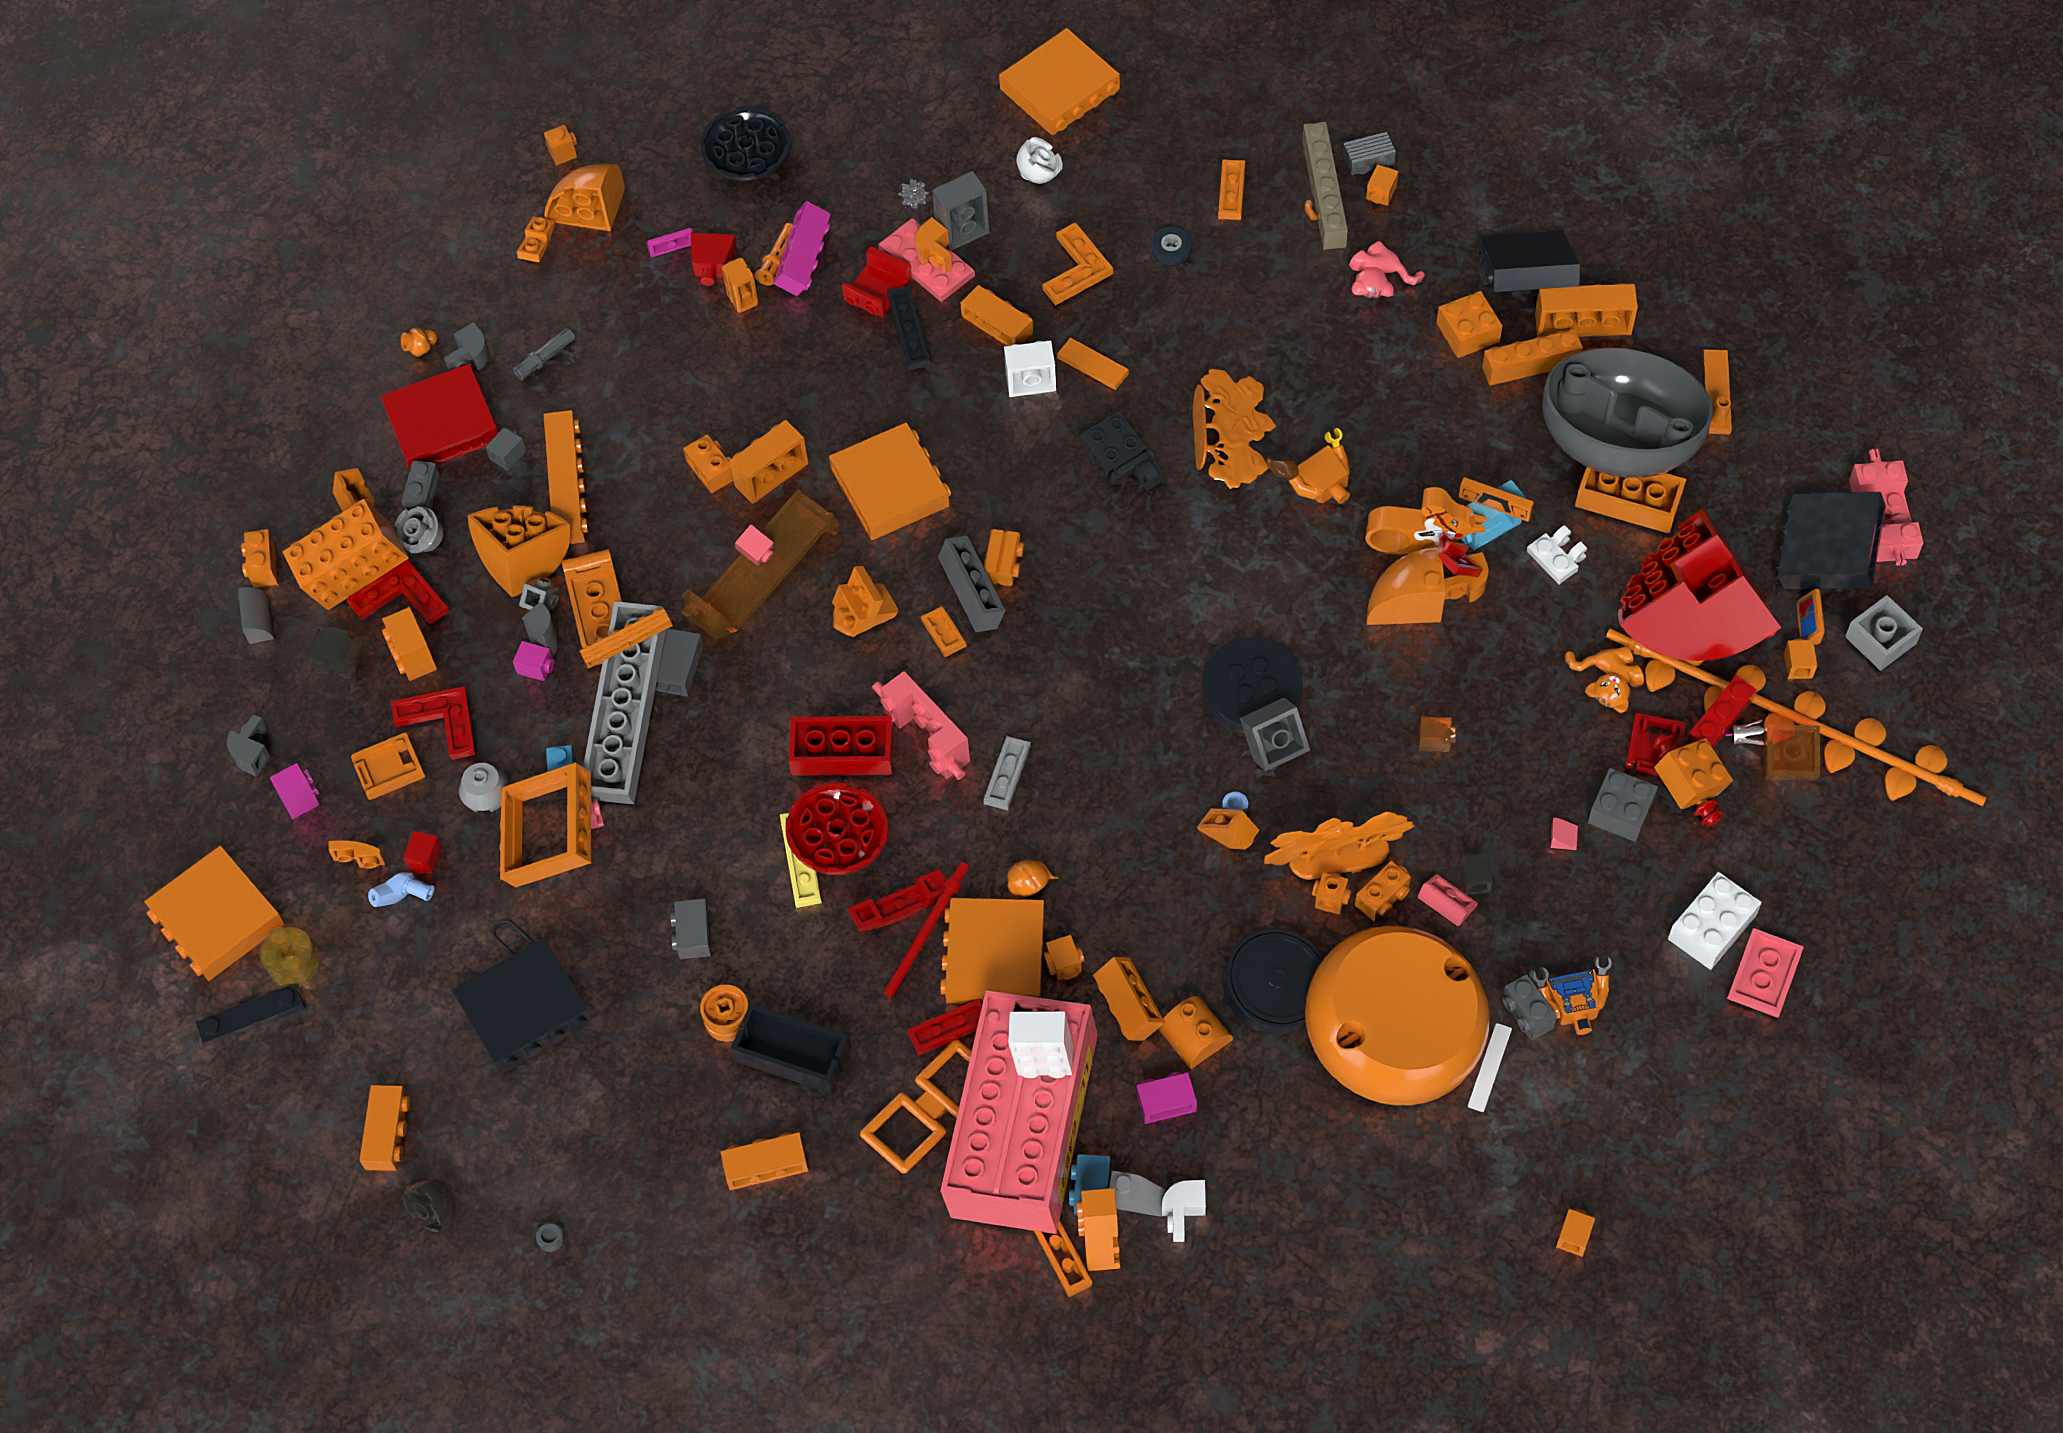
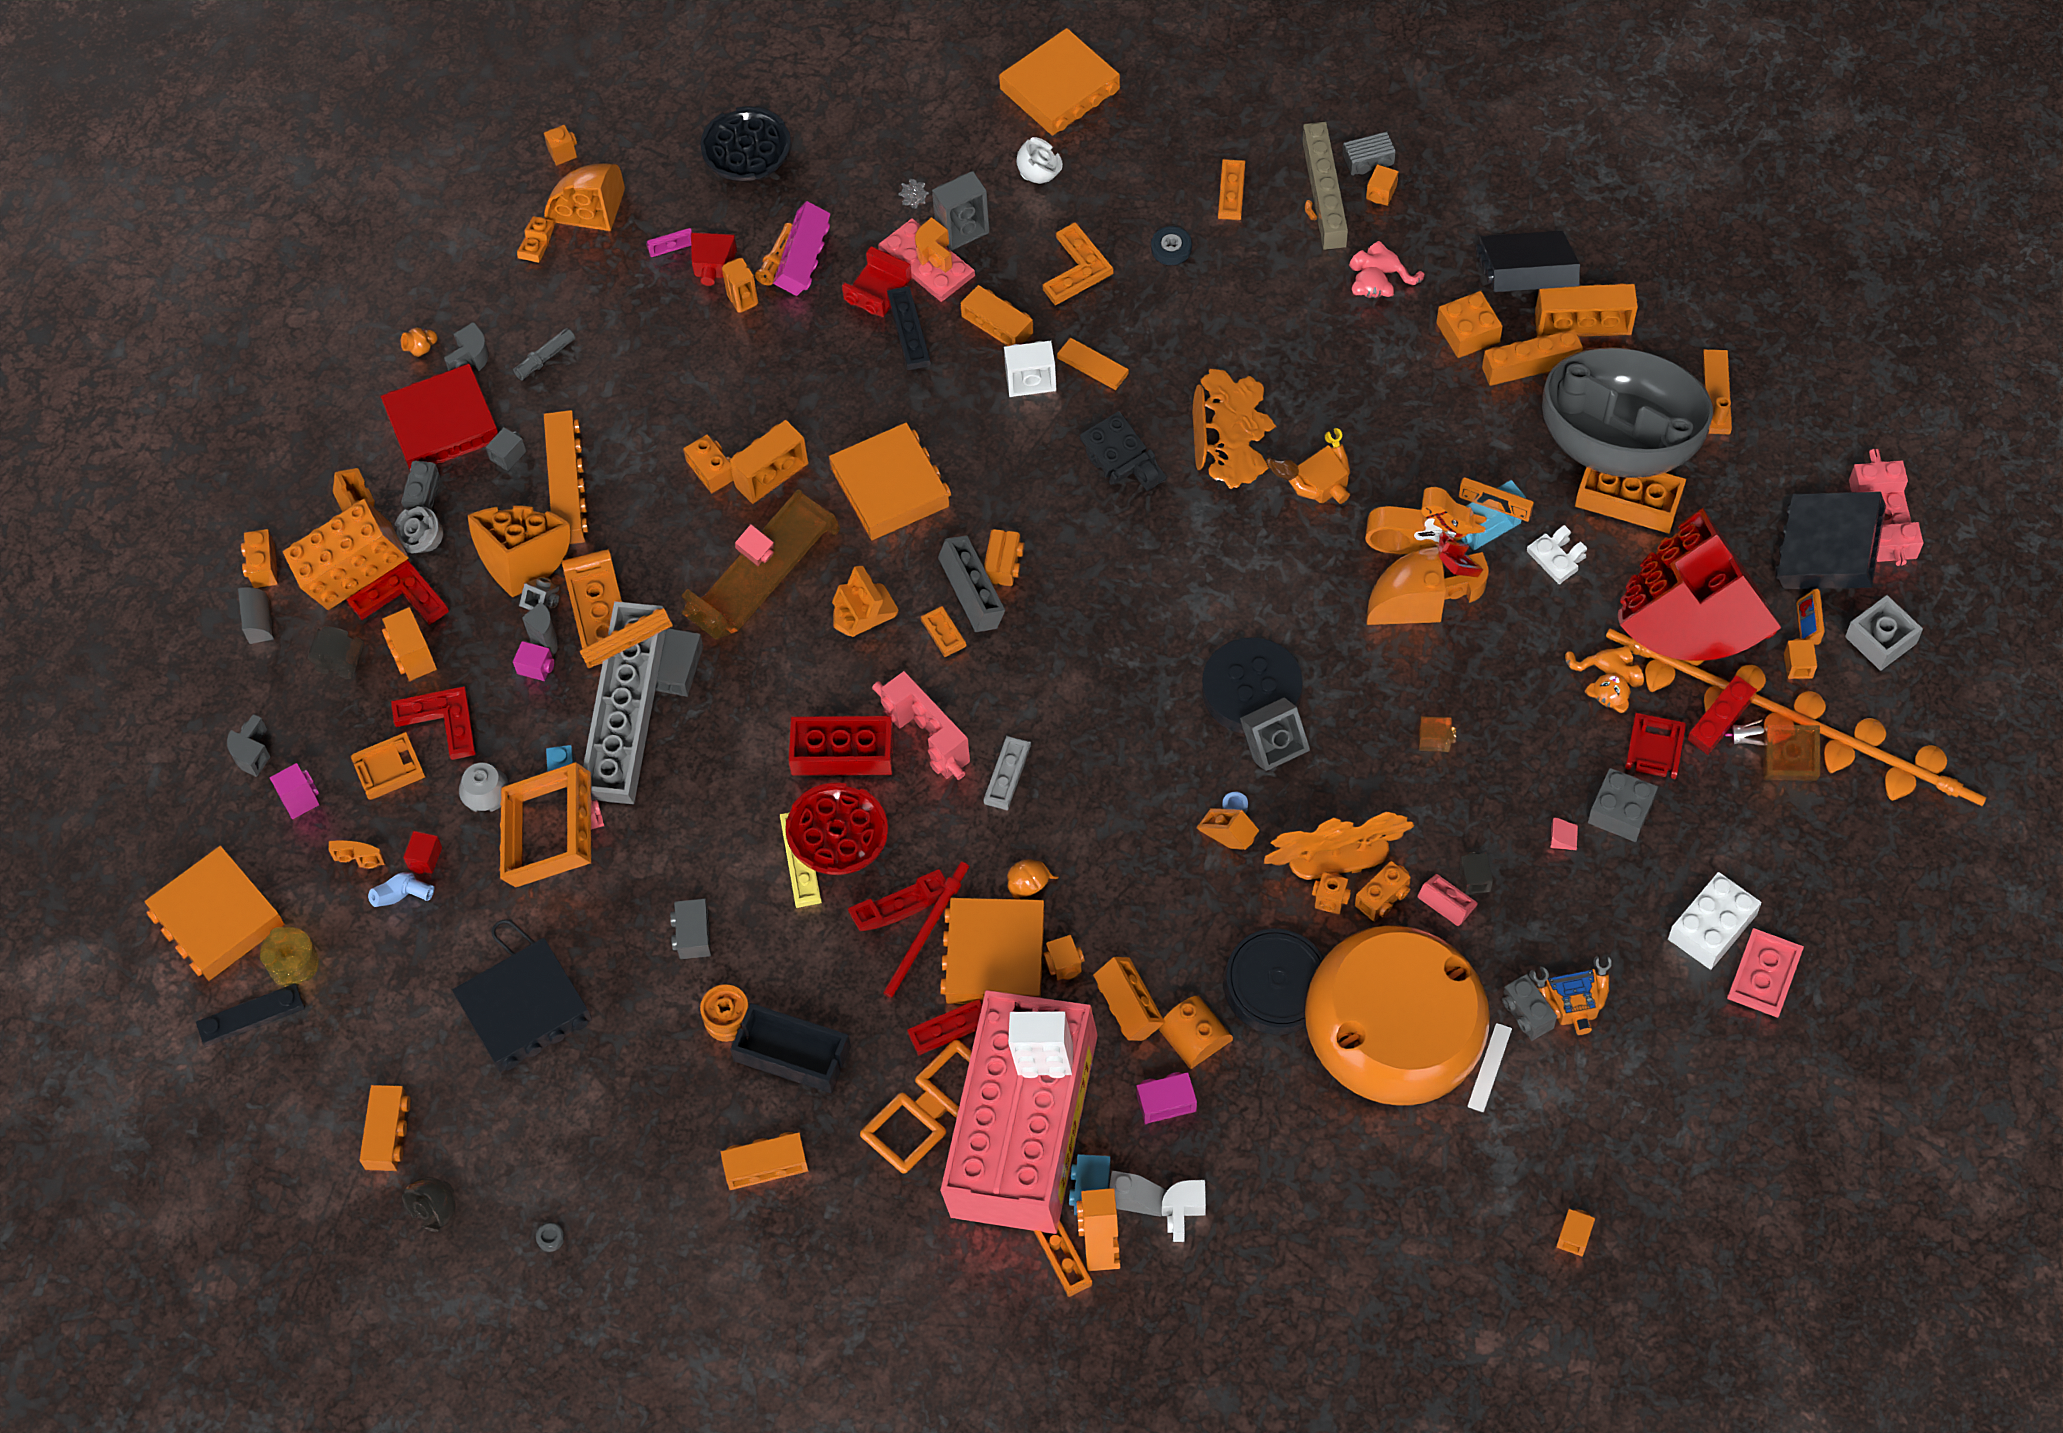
orange brick [1652,734,1733,827] -> none

